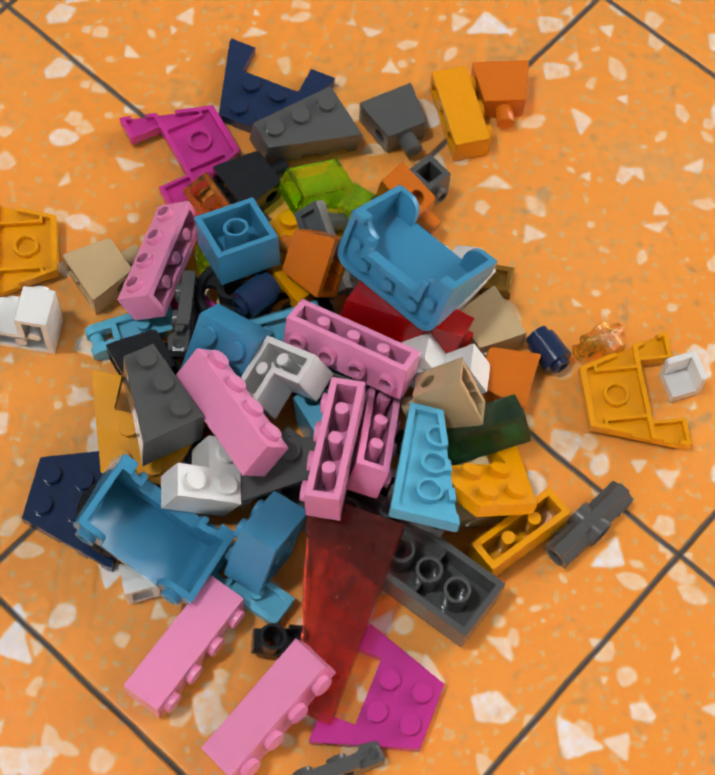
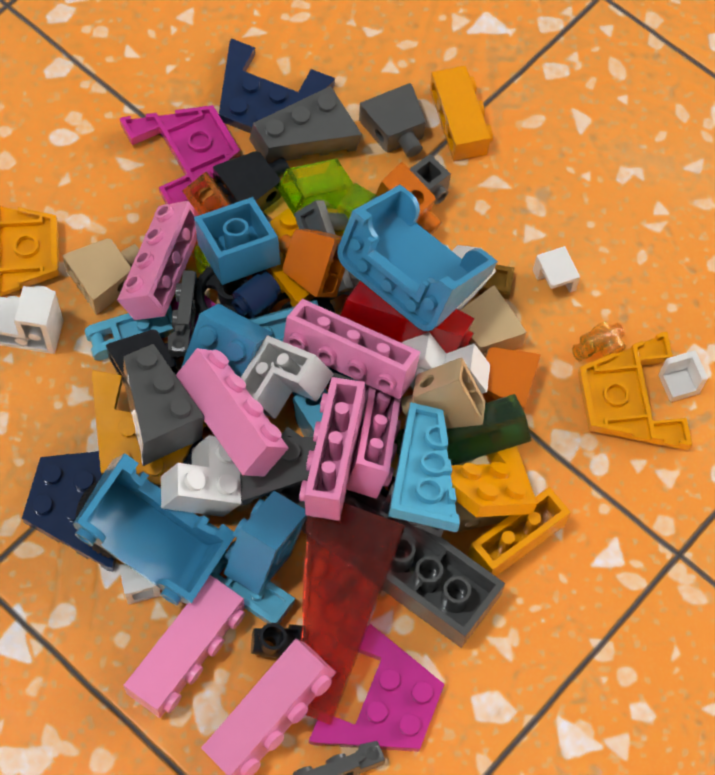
orange torso [471,60,529,129] -> none
dark blue brick [526,326,572,374] -> none
dark grey piece [544,481,634,569] -> none
none -> white panel [533,246,580,292]

